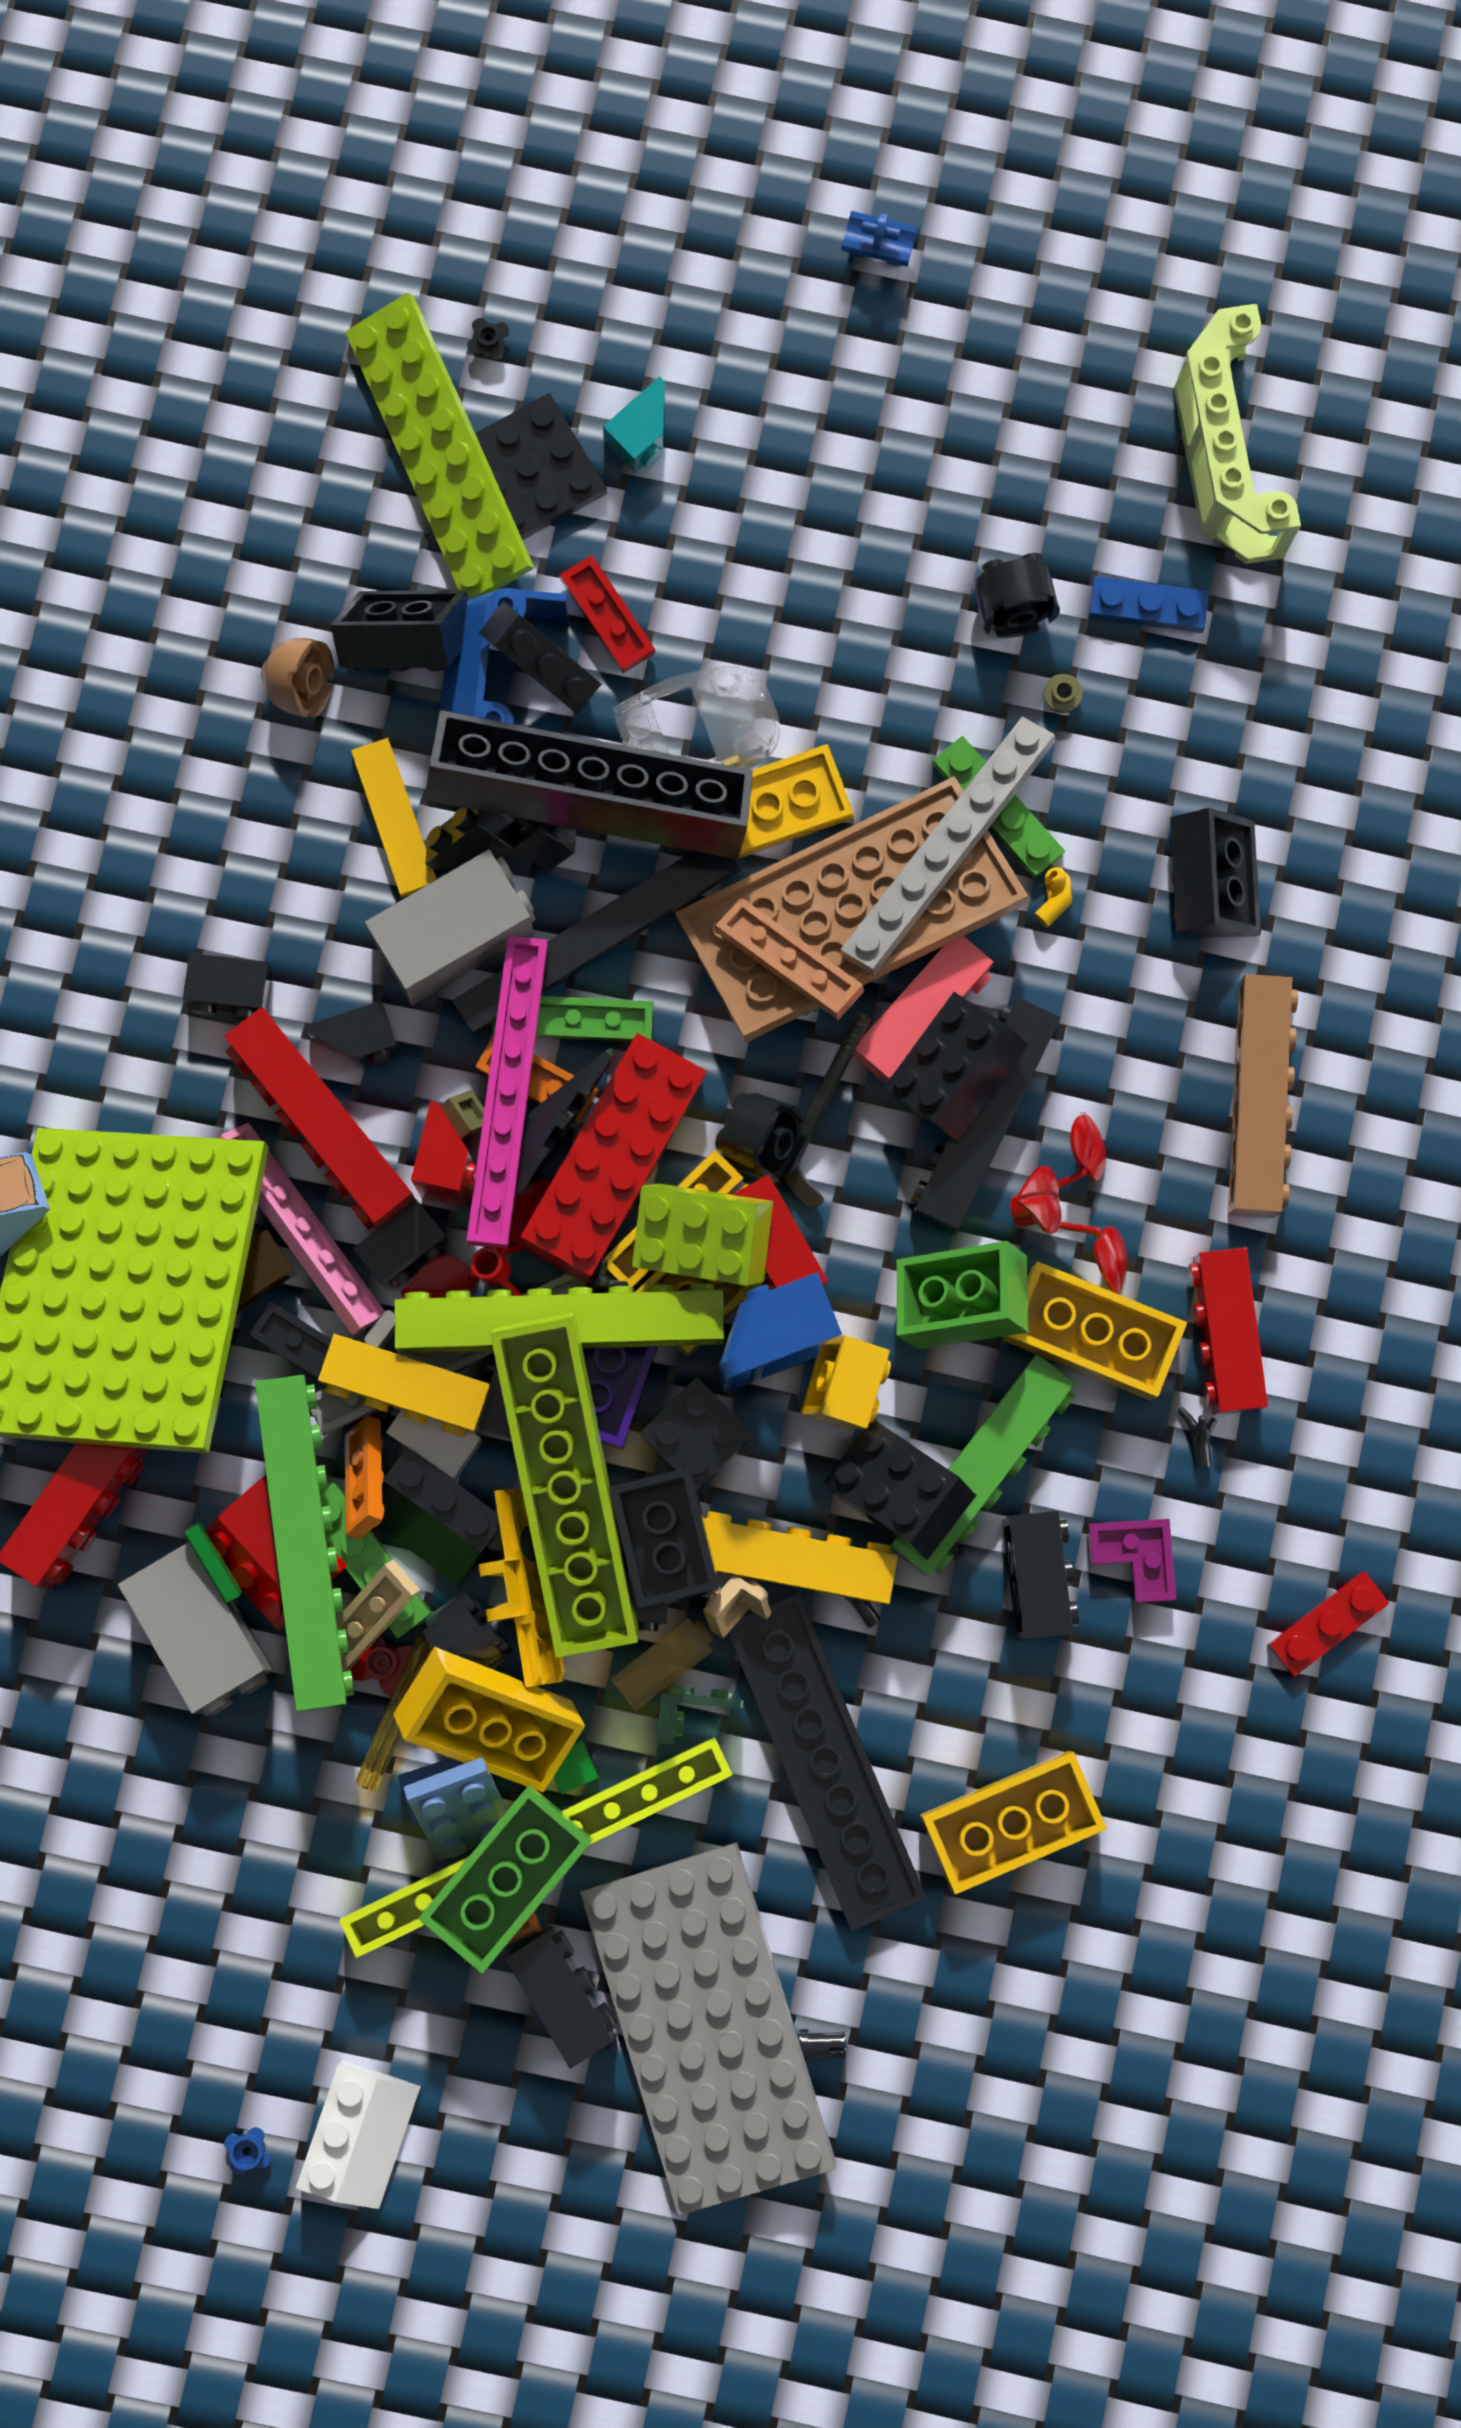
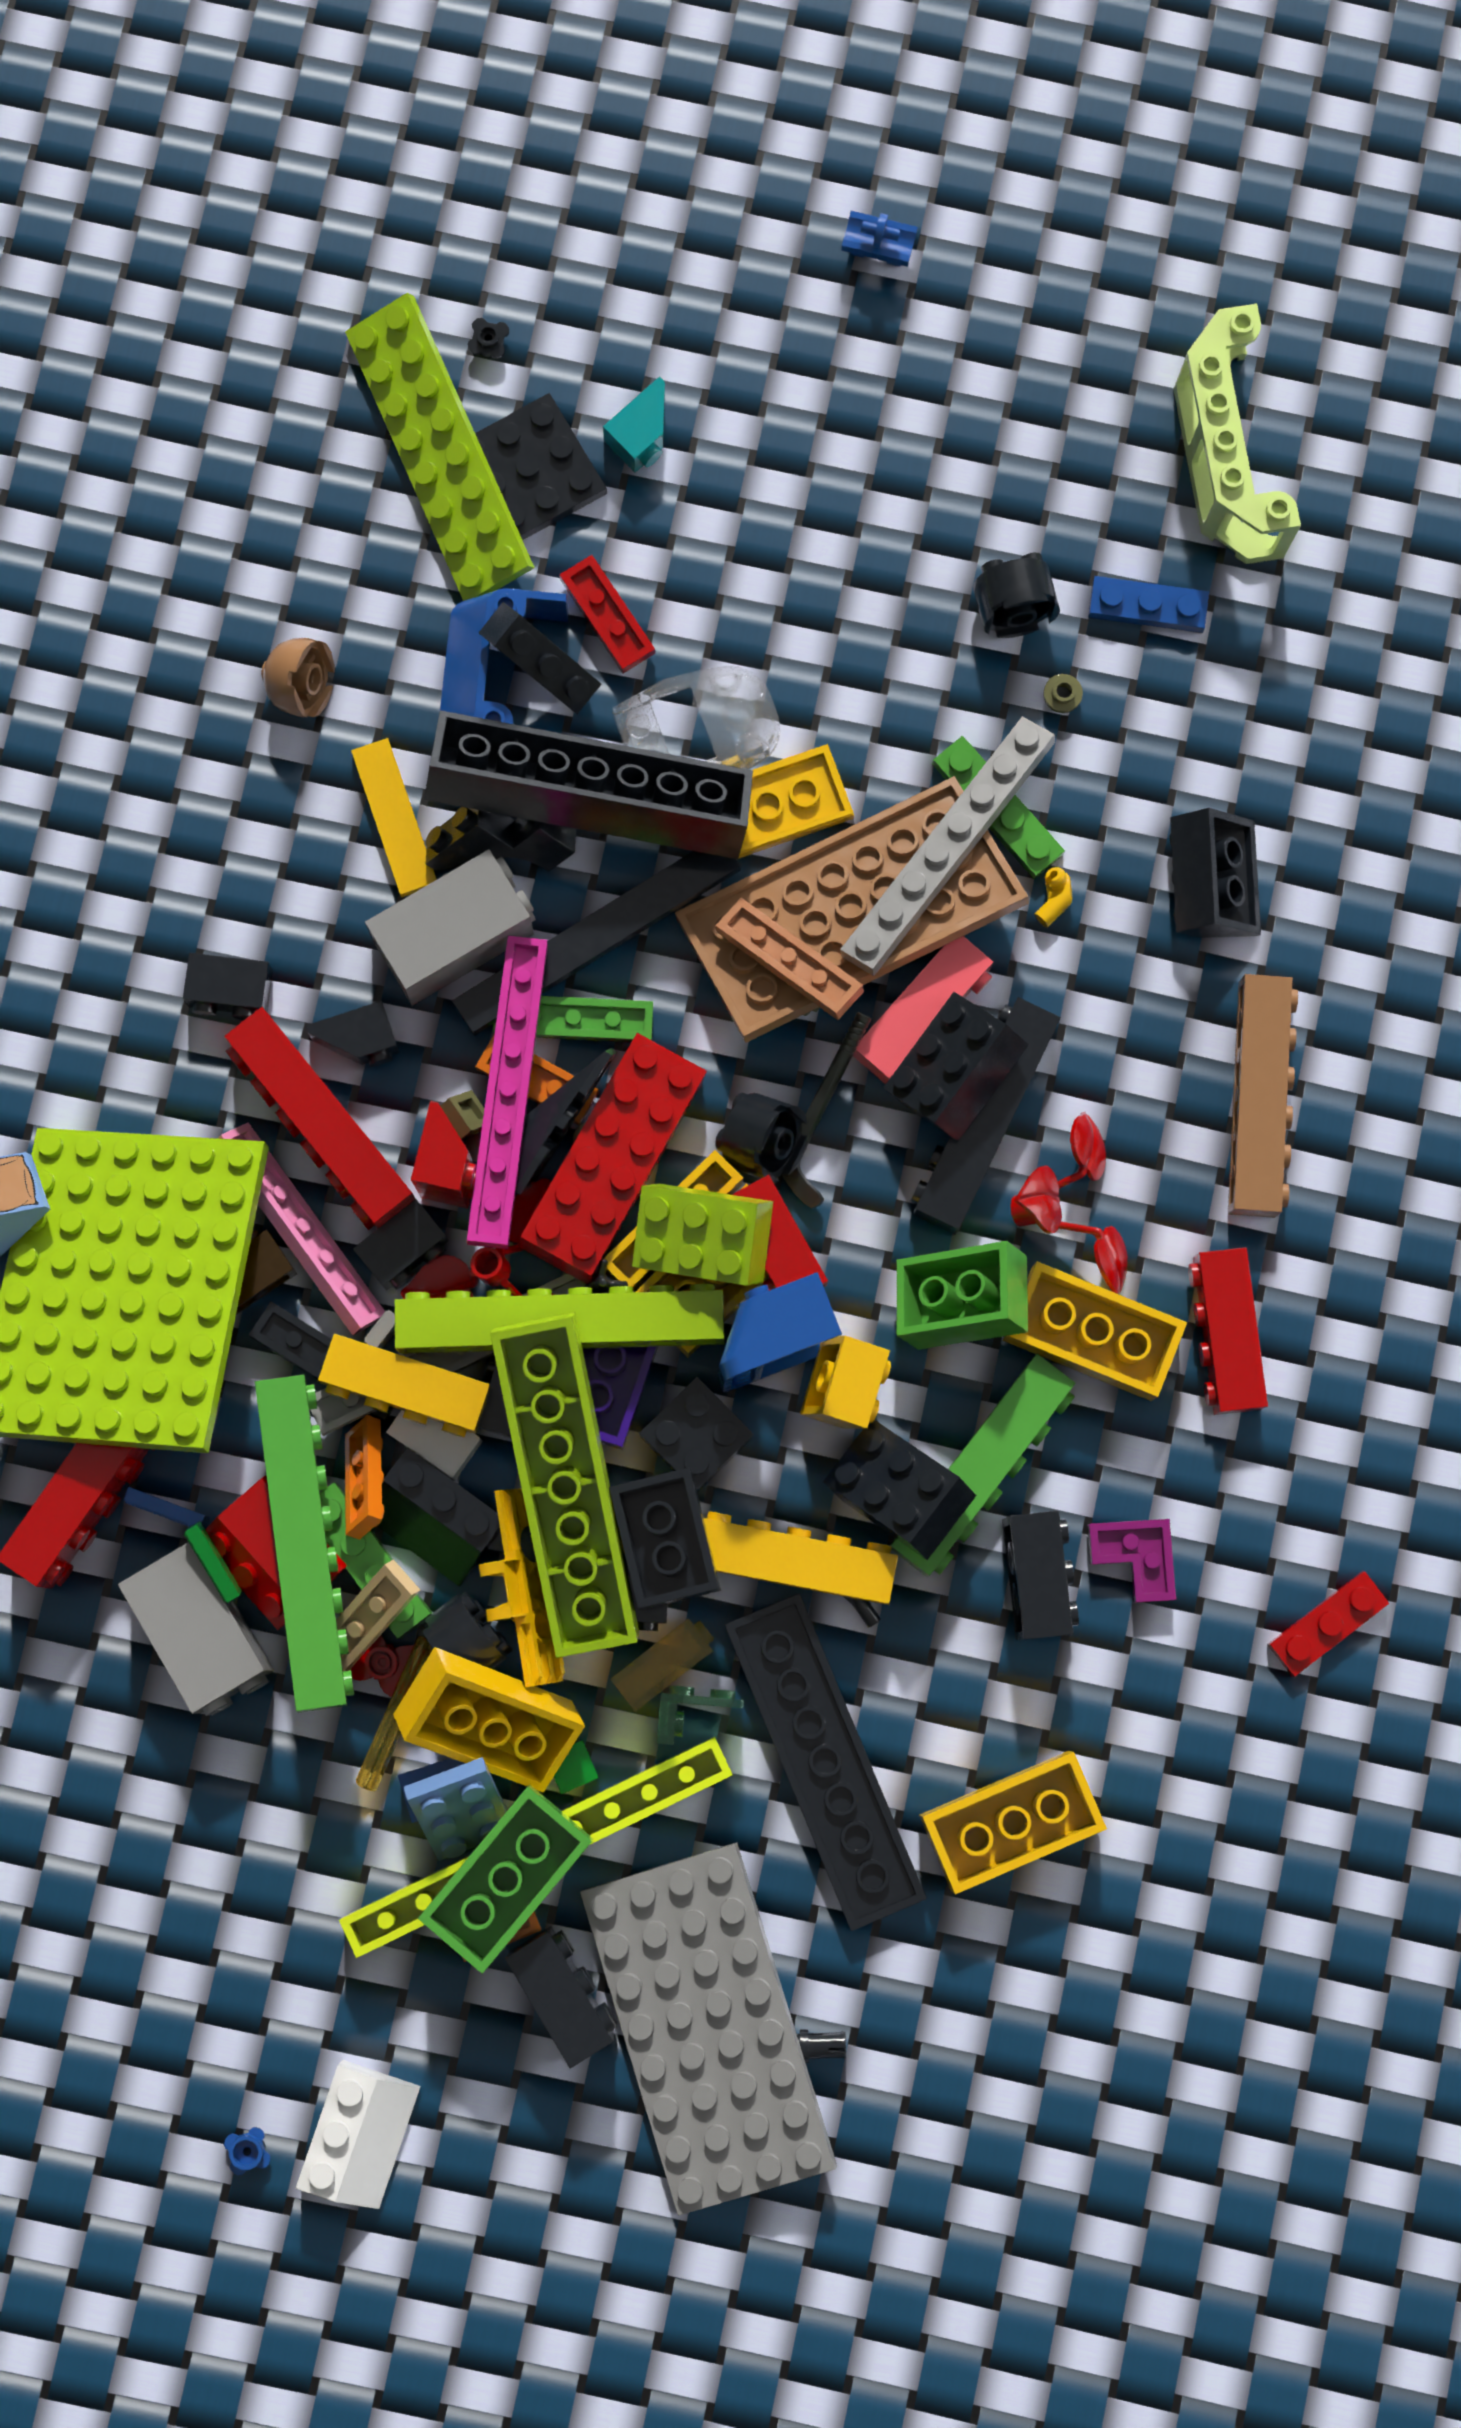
black slope [330,590,468,672] -> none
tan bracket [703,1574,772,1638] -> none
black bar [1177,1407,1217,1468] -> none
none -> blue tile [124,1487,210,1530]

